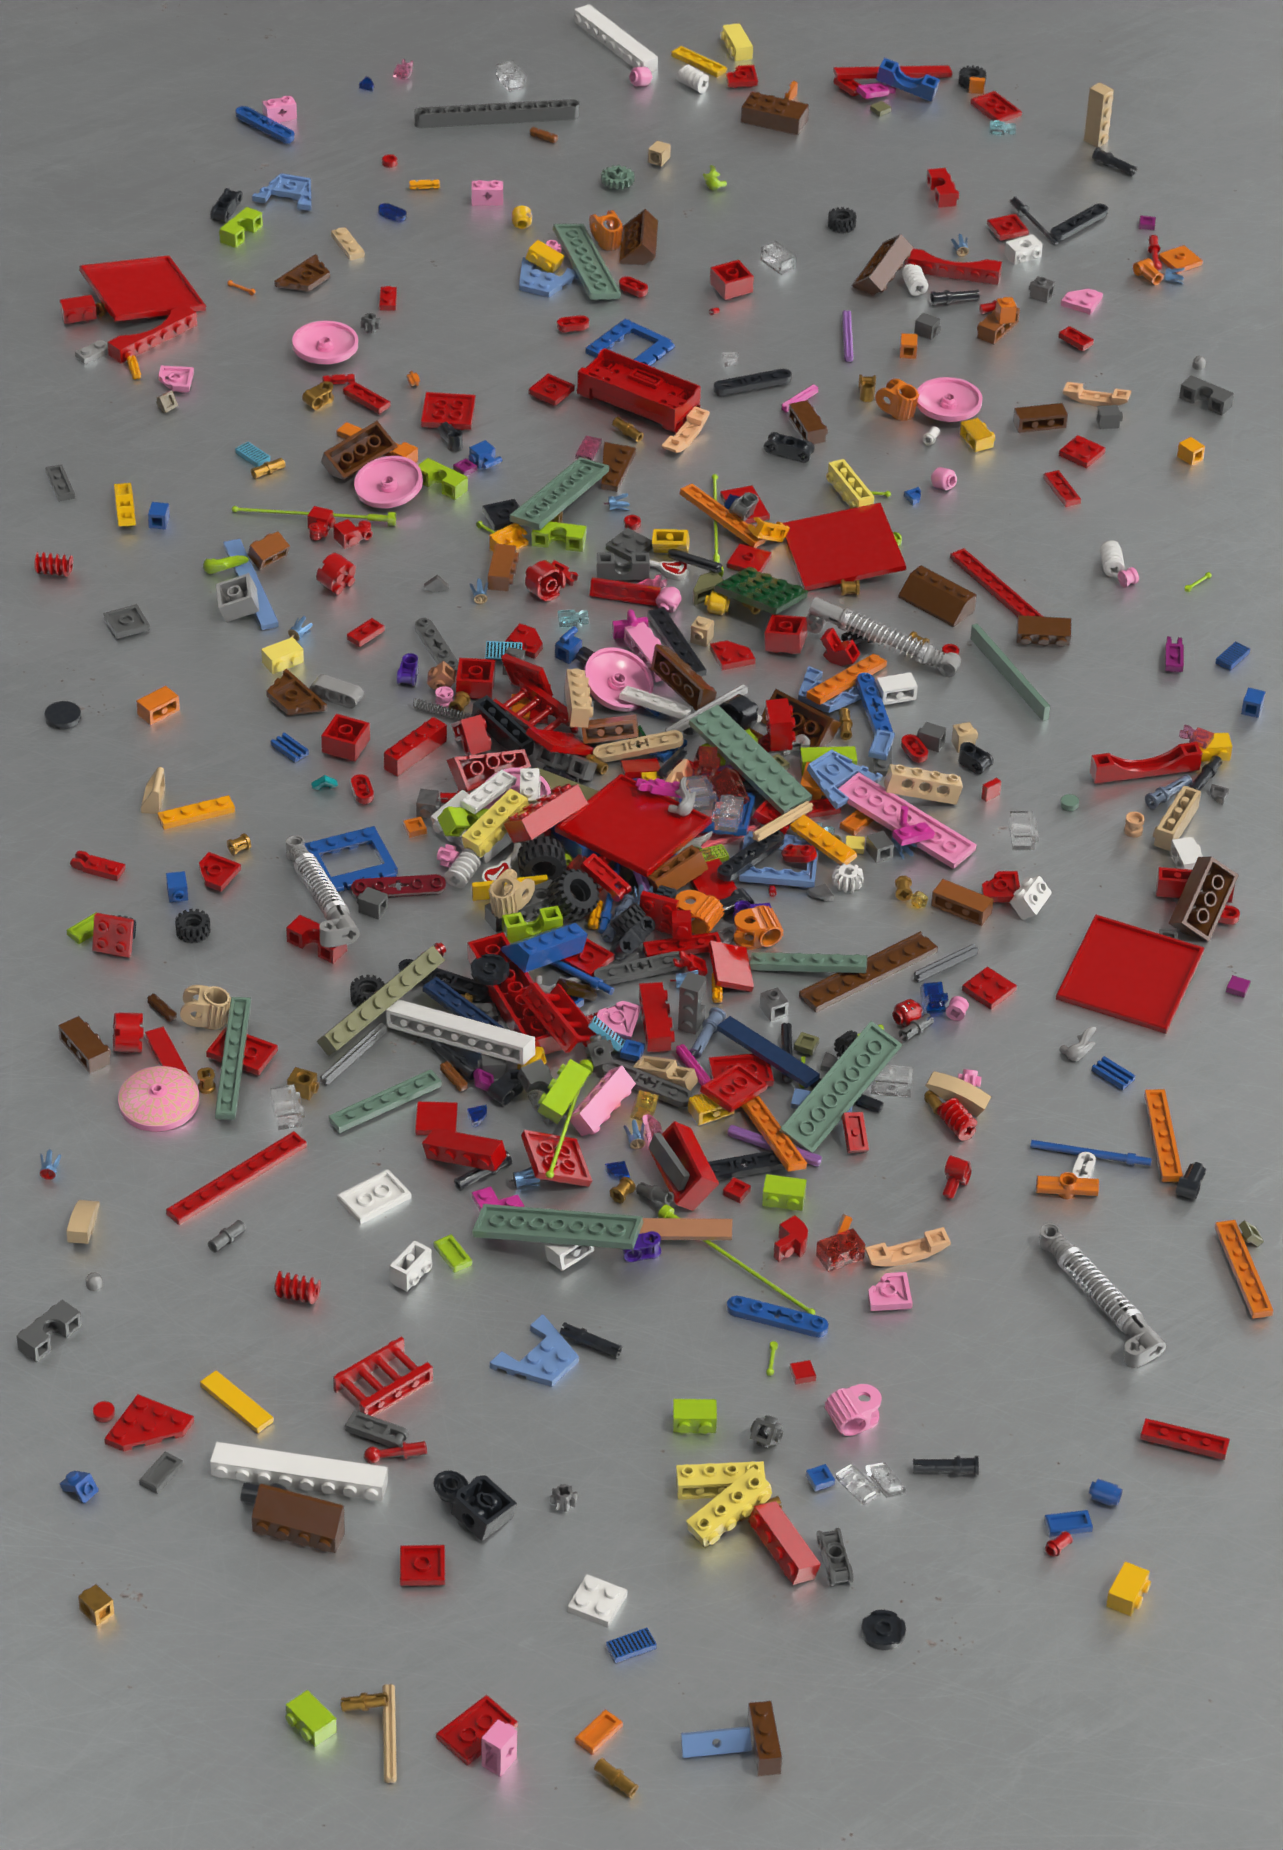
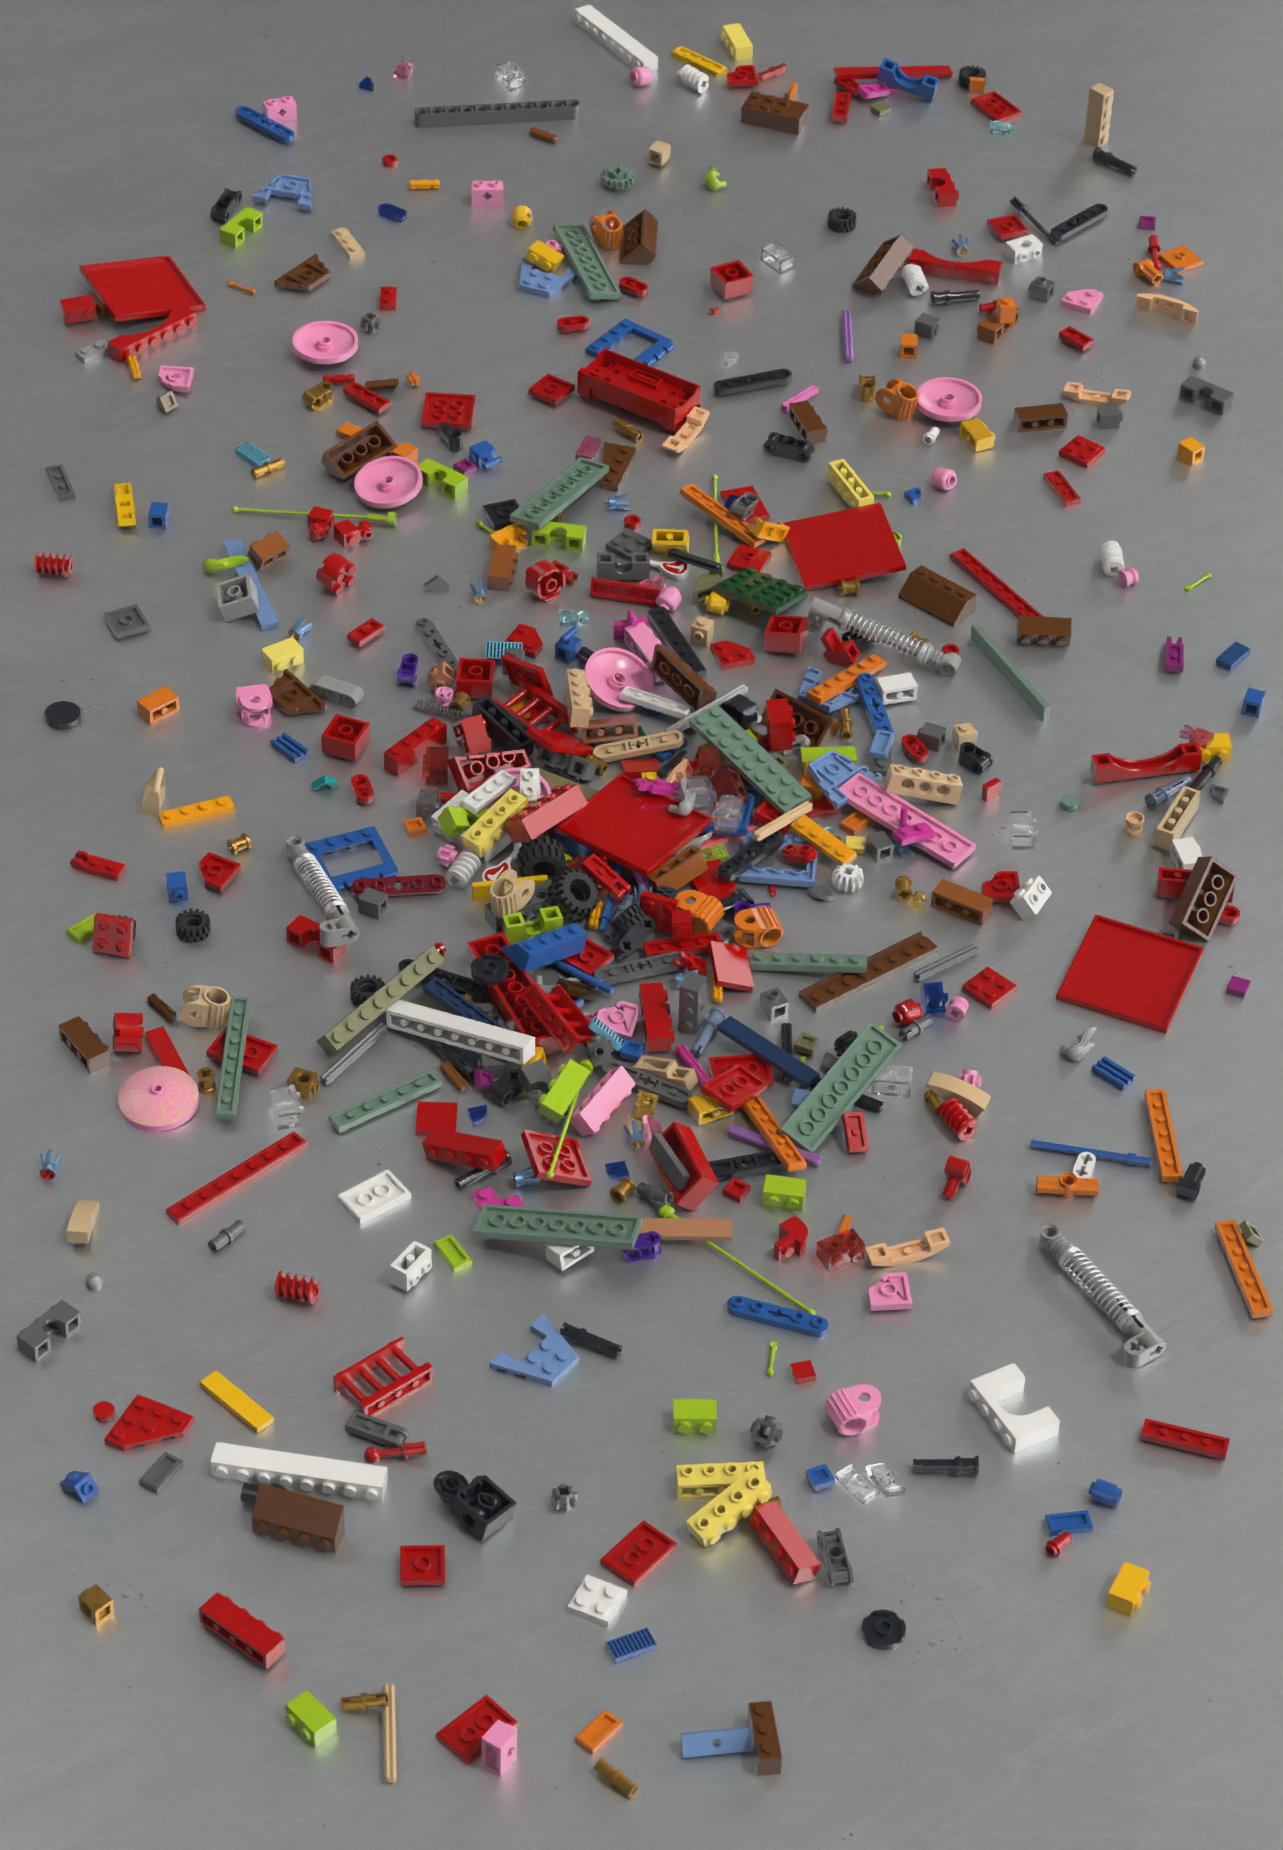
none -> red brick [199,1592,285,1669]
none -> bright pink piece [236,684,273,728]
none -> reddish brown tile [364,378,399,390]
none -> clear red brick [422,747,449,785]
none -> red tile [600,1520,677,1587]
none -> clear red pin [757,63,788,82]
none -> red plate [831,92,851,123]
none -> white arch [968,1363,1060,1453]
none -> light nougat slope [1135,294,1198,326]

